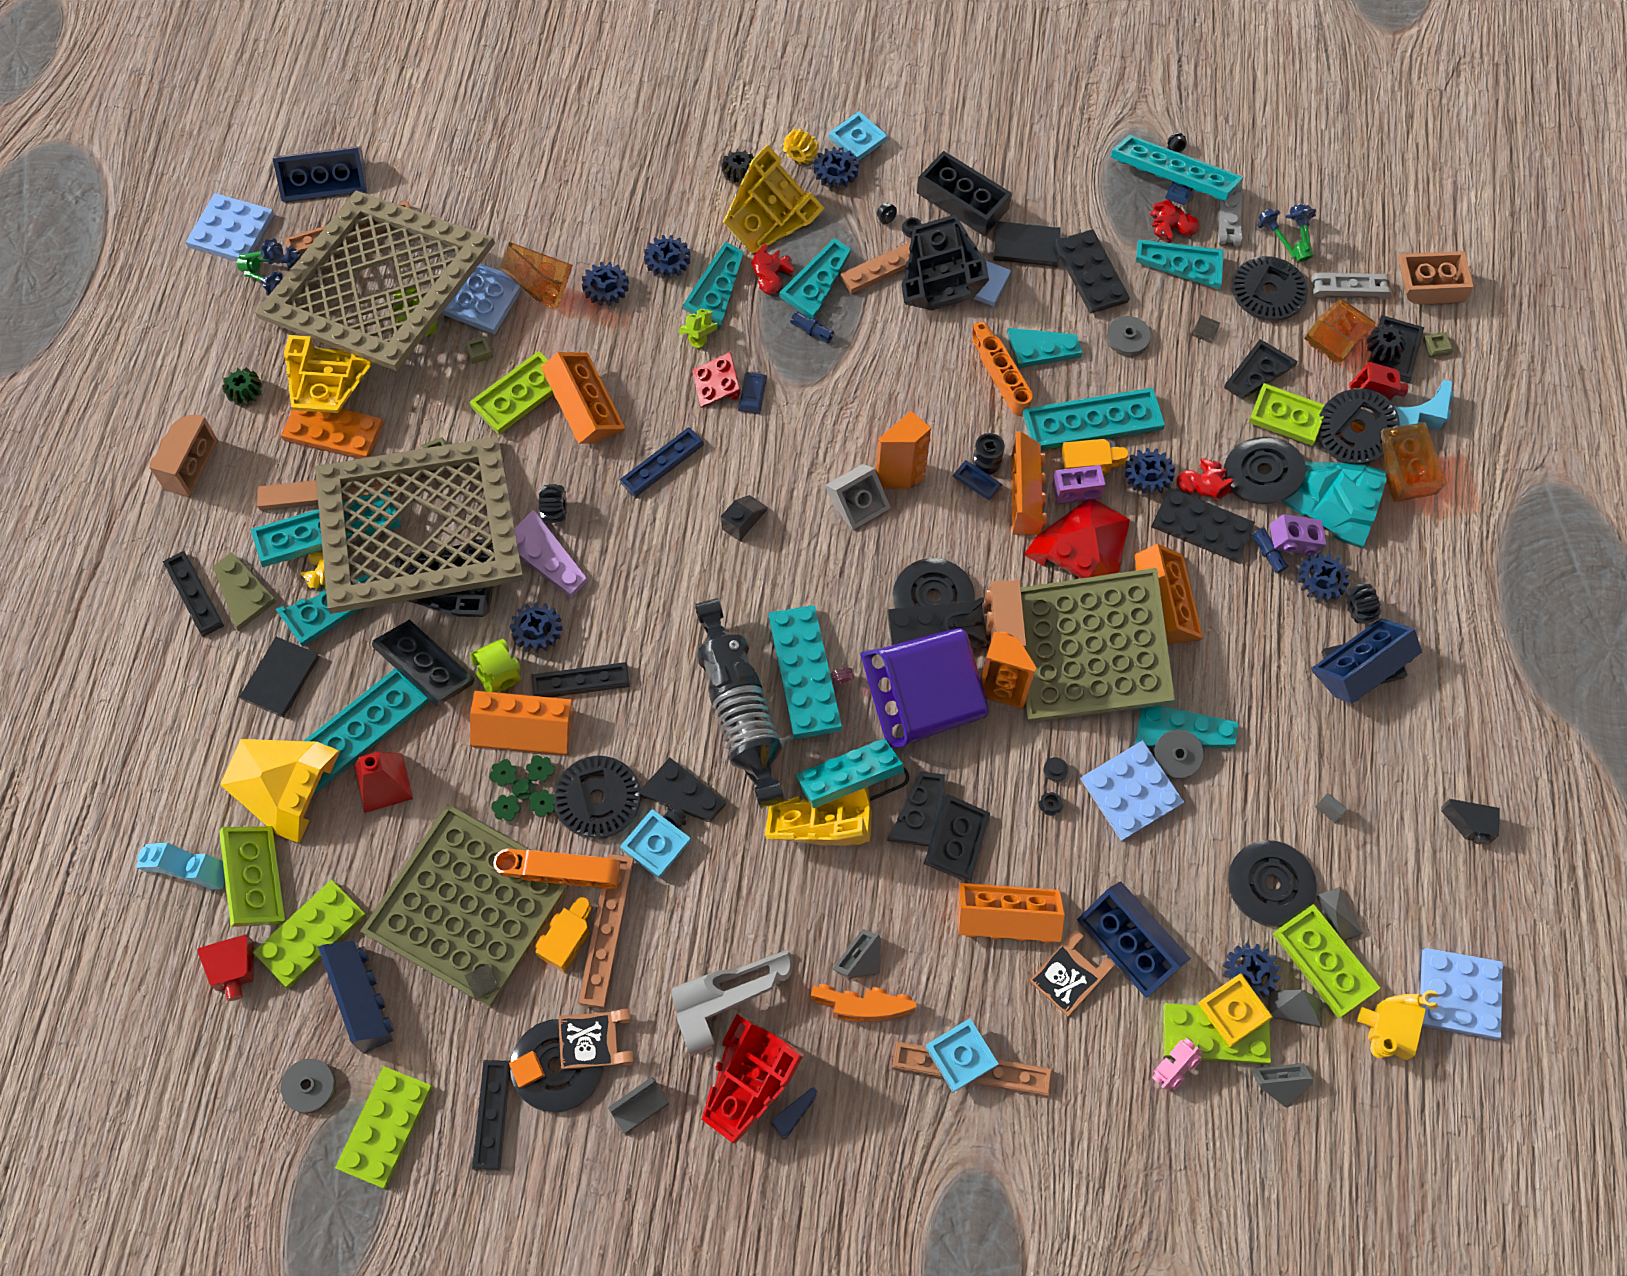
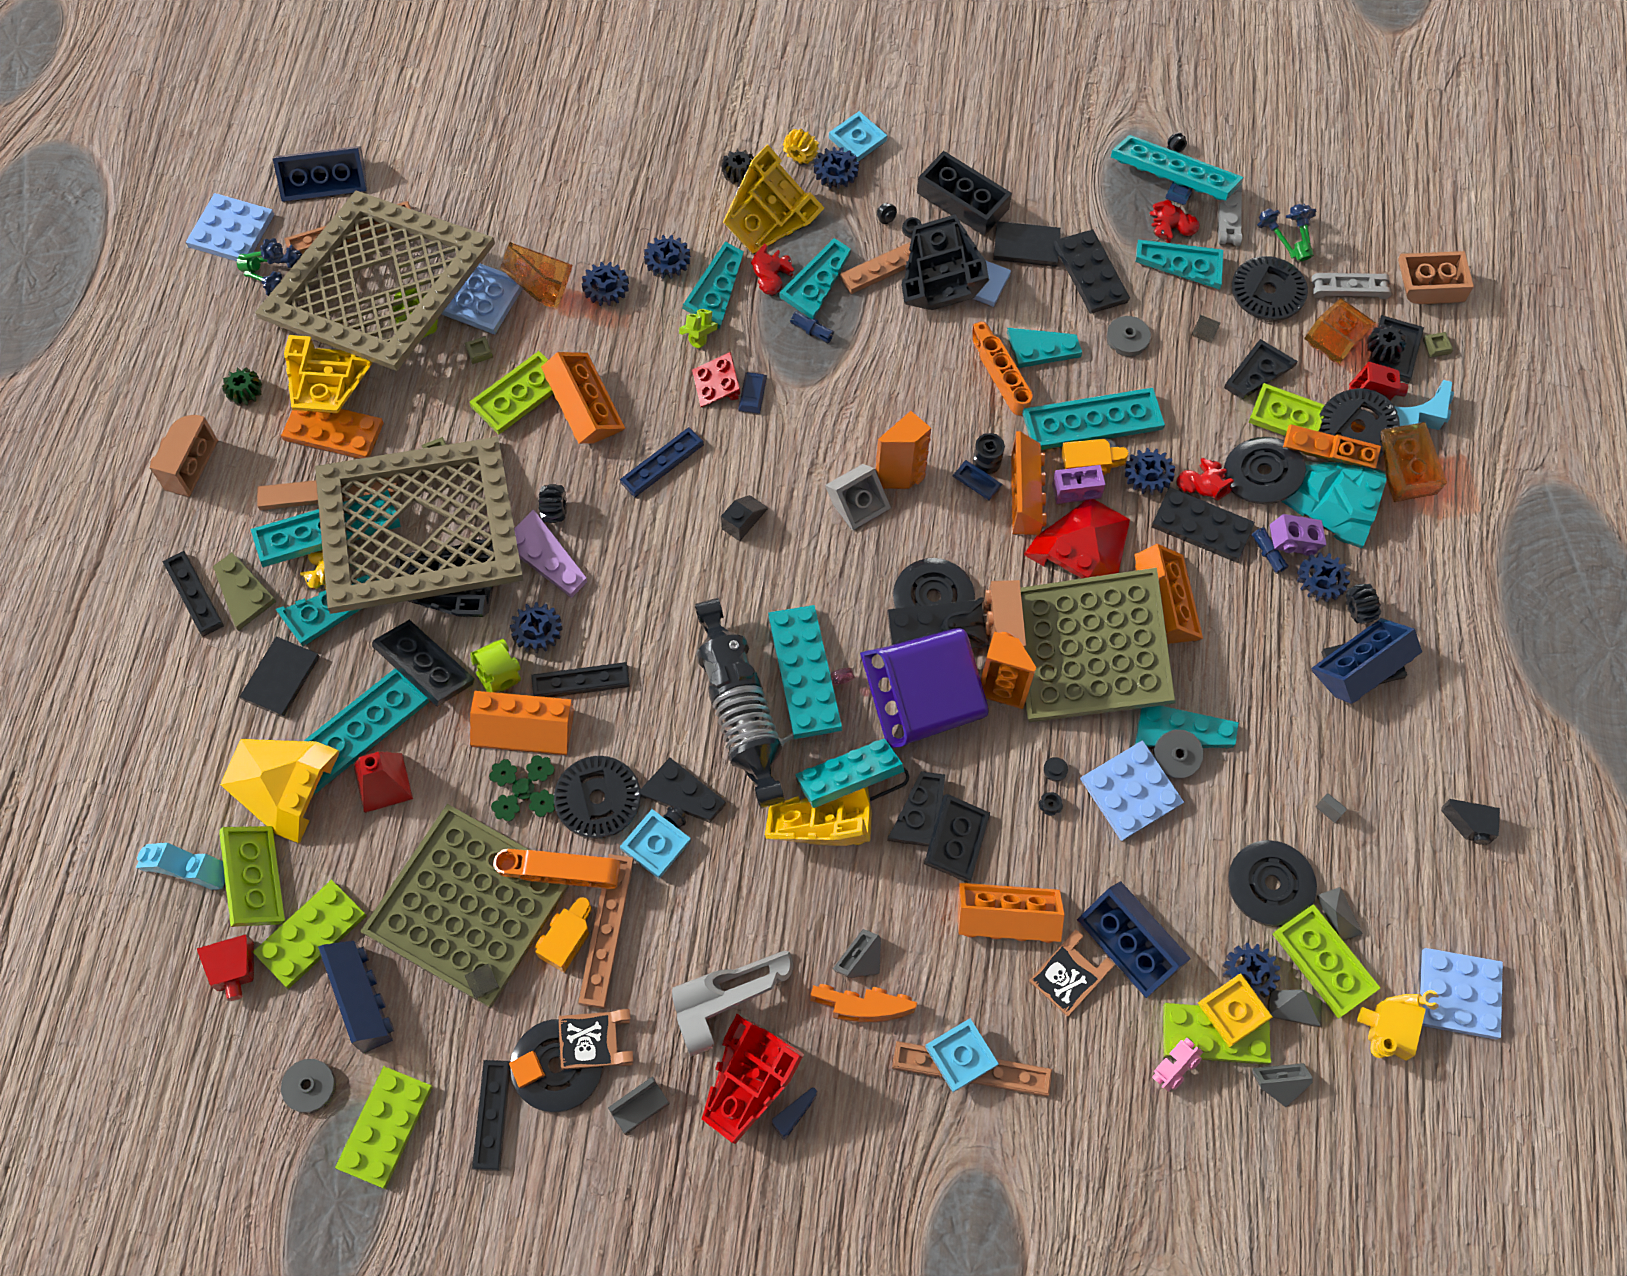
none -> orange slope [1283,424,1381,469]

